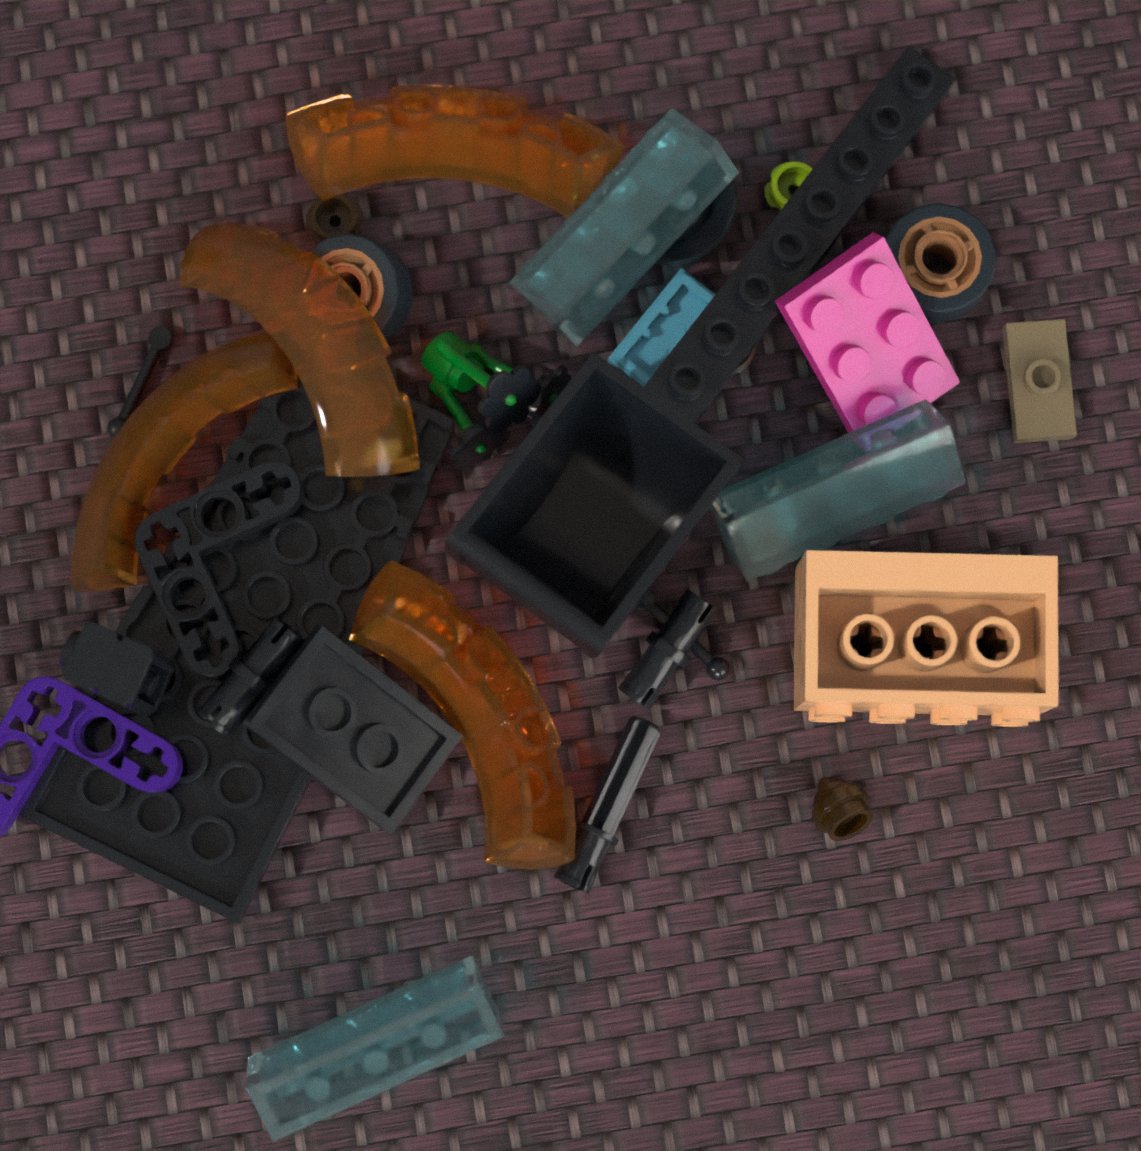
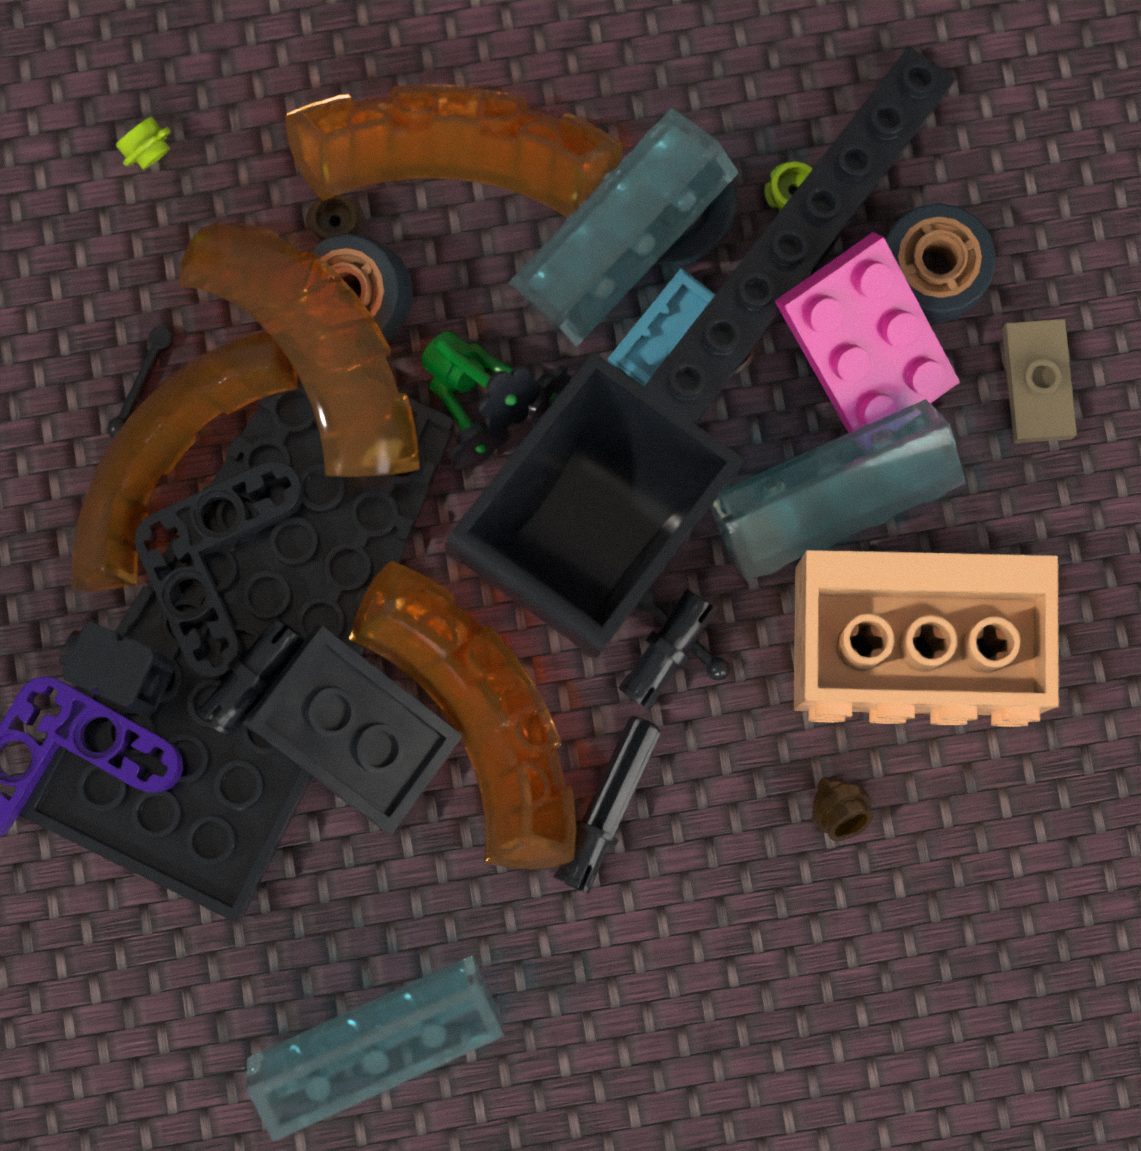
none -> lime plate [116,116,171,170]

